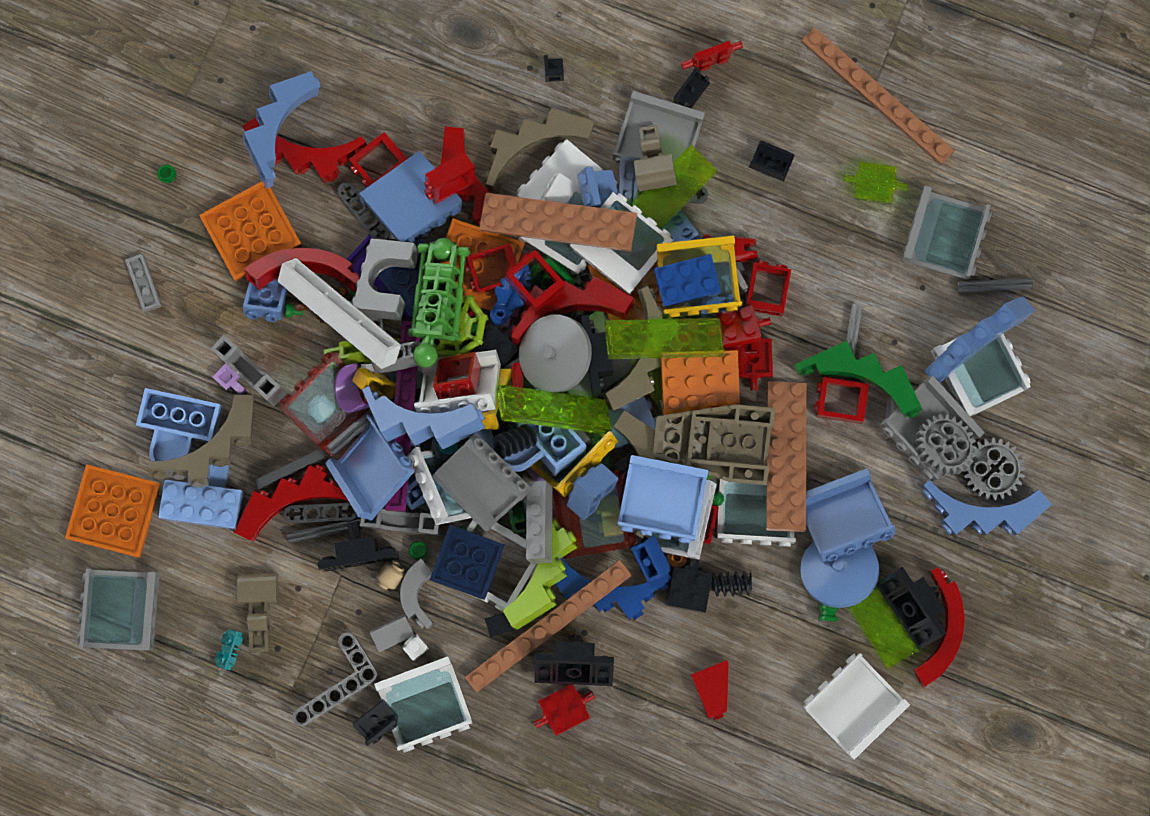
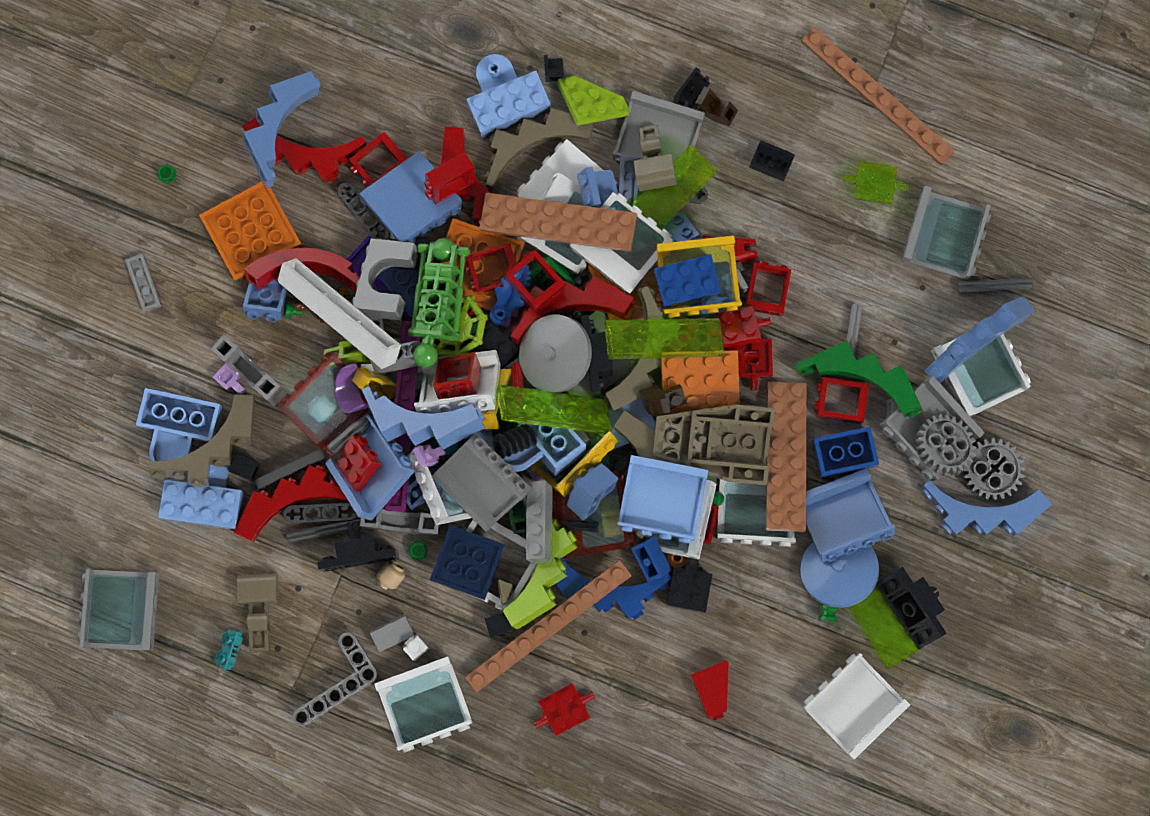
orange plate [65,464,161,558] -> none
black bracket [353,699,398,746] -> none
light grey arch [400,559,434,629] -> none
black brick [534,634,614,686] -> none
red plate [681,40,743,72] -> none
black piece [712,571,752,597] -> none
red arch [913,567,965,687] -> none
none -> black panel [229,454,260,482]
none -> red plate [336,435,382,491]
none -> lavender plate [413,445,446,467]
none -> light blue brick [467,54,551,138]
none -> dark tan slope [497,580,512,605]
none -> lime plate [557,76,630,126]
none -> black axle [561,519,599,532]
none -> dark brown brick [639,384,687,416]
none -> dark brown brick [695,87,738,126]
none -> blue brick [811,427,879,479]

